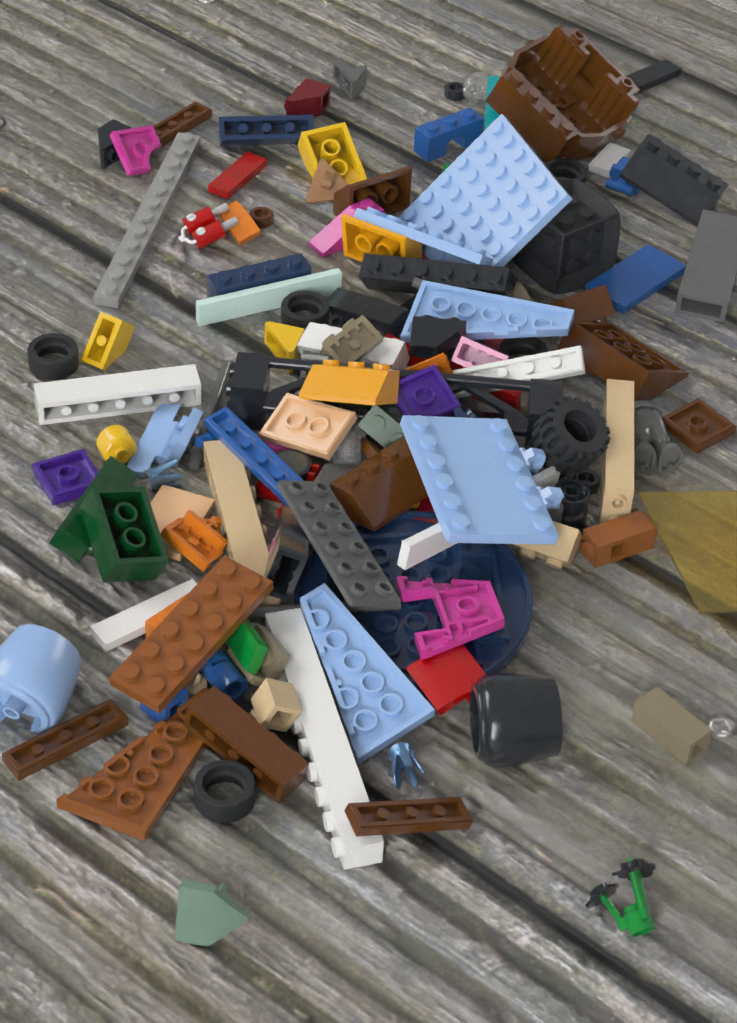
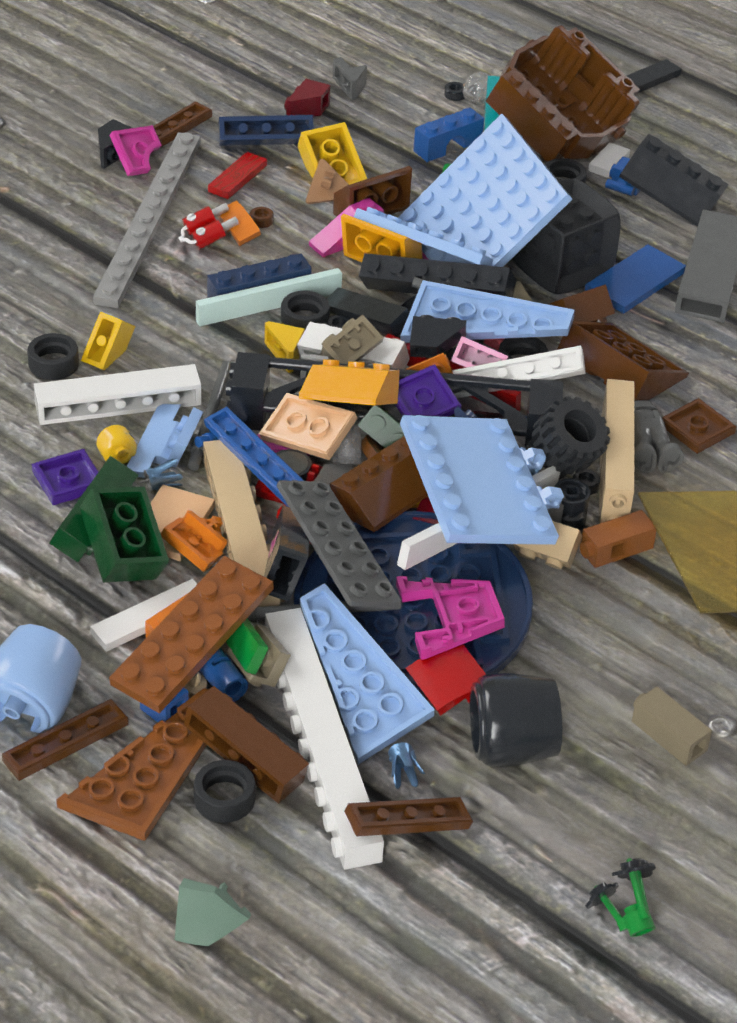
tan brick [250,678,302,732] -> none

